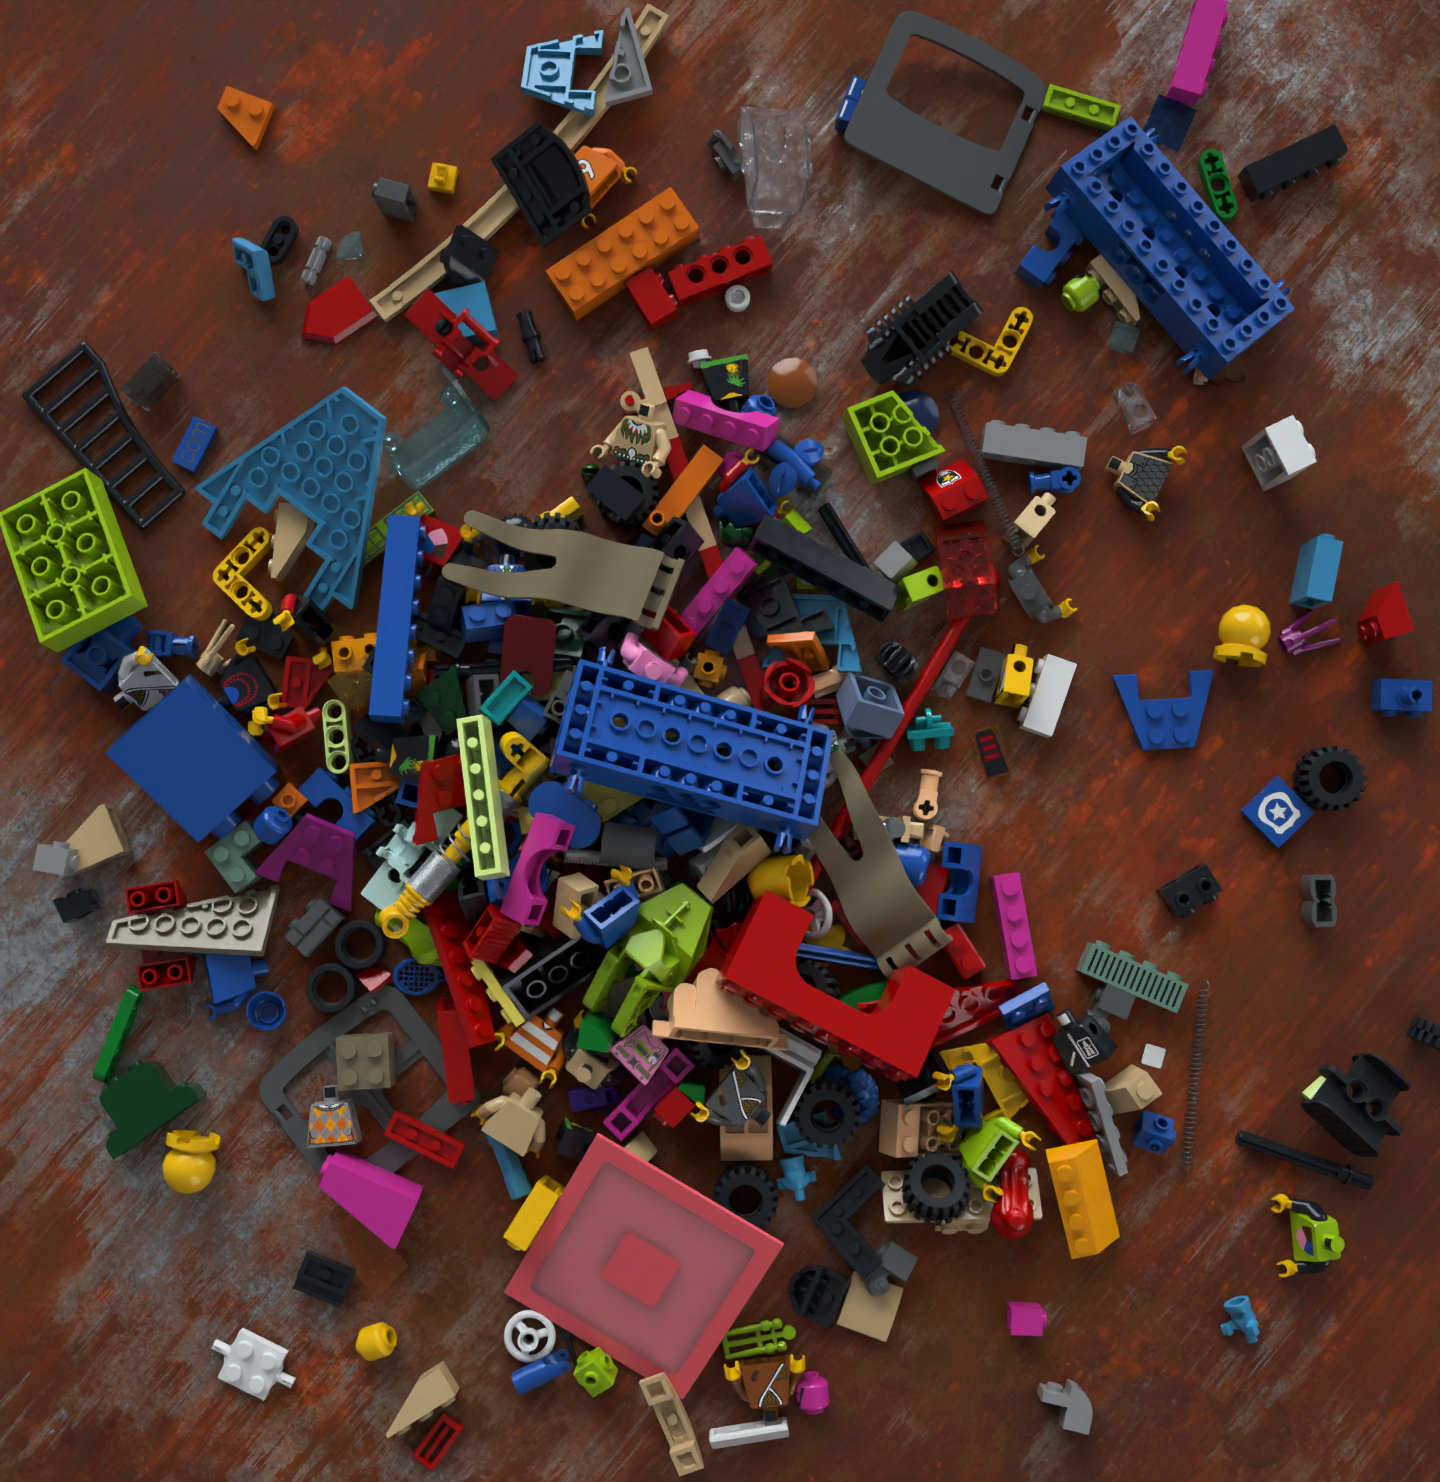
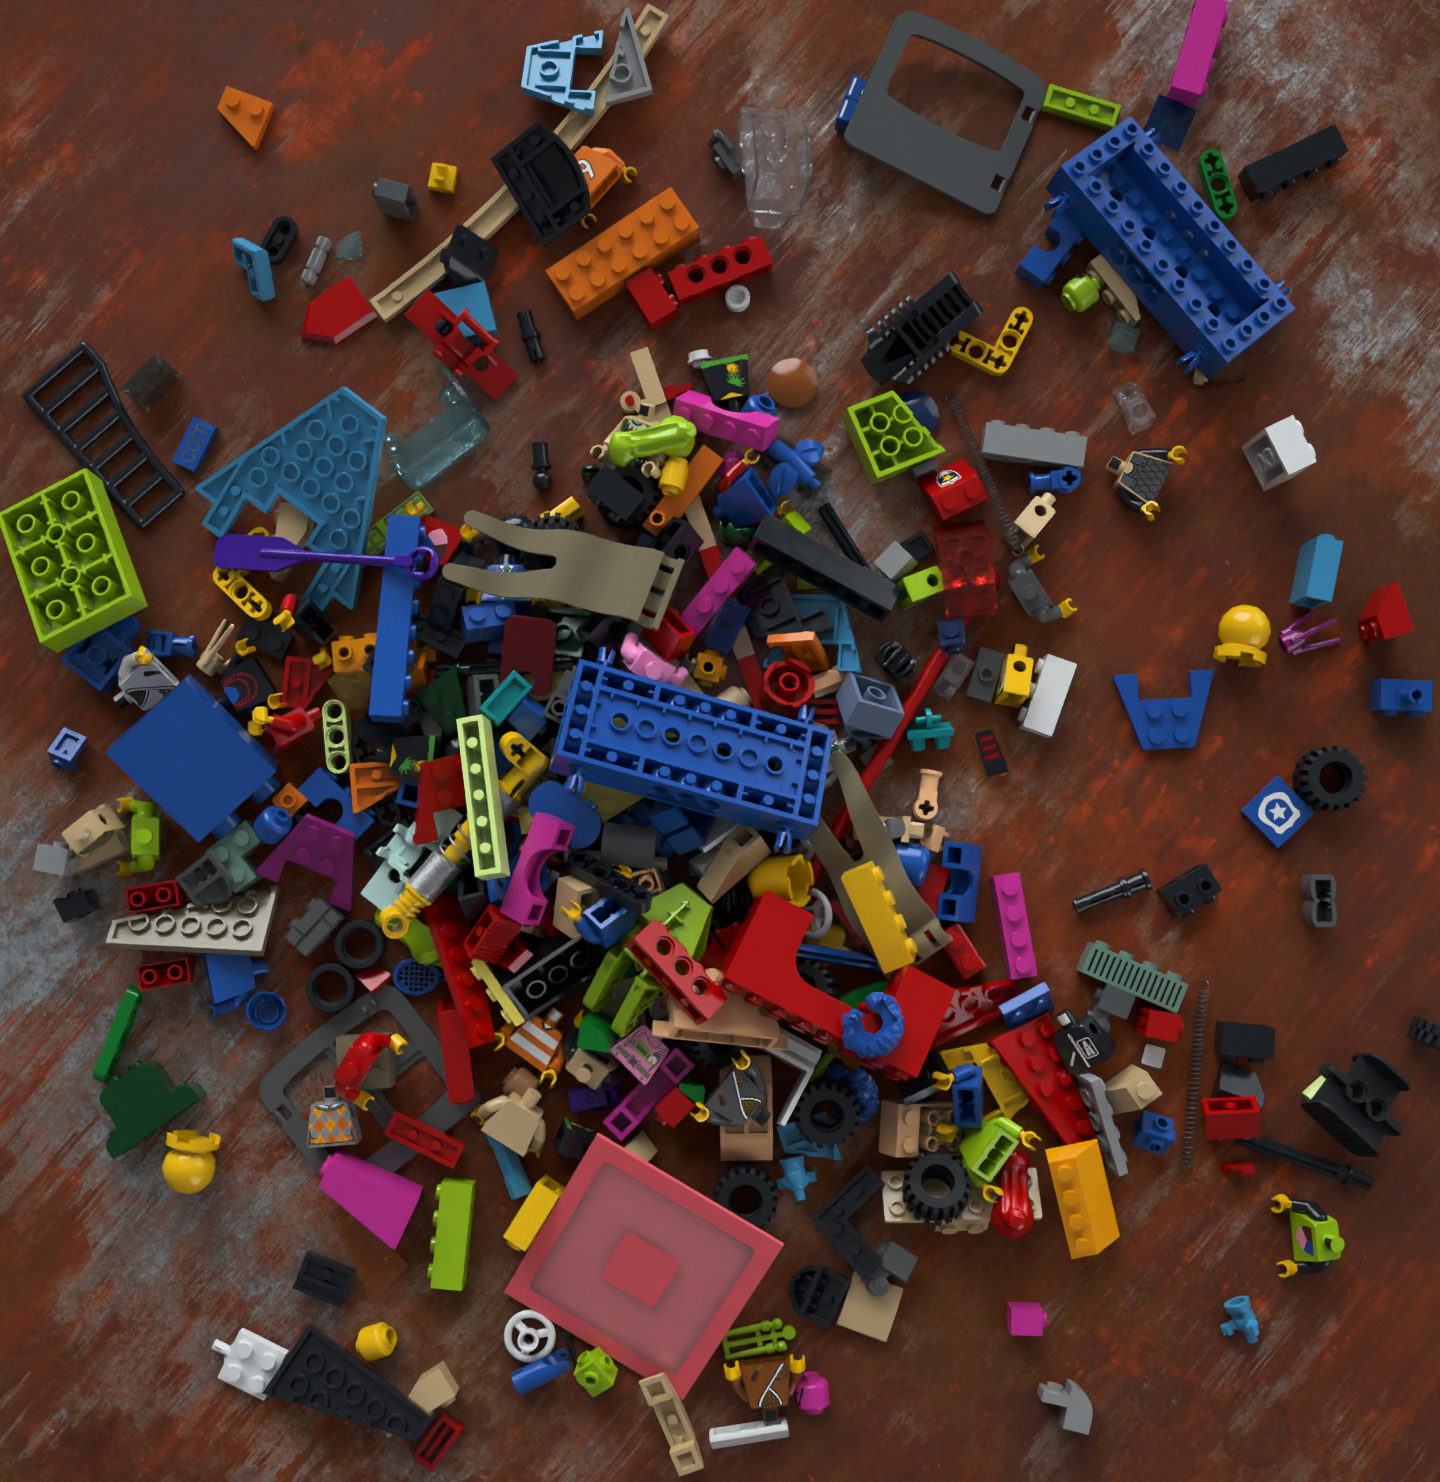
none -> blue bracket [47,727,88,772]
none -> tan torso [61,807,126,858]
none -> lime torso [115,797,162,877]
none -> dark grey slope [175,850,233,906]
none -> dark purple piece [213,534,440,581]
none -> black wing [262,1324,434,1441]
none -> red torso [332,1032,408,1111]
none -> lime brick [427,1177,476,1291]
none -> black pin [531,442,552,491]
none -> black beam [566,850,652,914]
none -> lime hair [608,415,697,467]
none -> red brick [625,918,728,1025]
none -> yellow brick [658,456,689,497]
none -> yellow brick [841,860,918,974]
none -> blue piece [842,992,905,1059]
none -> dark blue bracket [937,617,967,655]
none -> black pin [1072,868,1152,915]
none -> red brick [1133,1006,1183,1042]
none -> red brick [1201,1096,1260,1140]
none -> black slope [1210,1062,1265,1111]
none -> black brick [1214,1020,1276,1063]
none -> red tile [1221,1160,1255,1176]

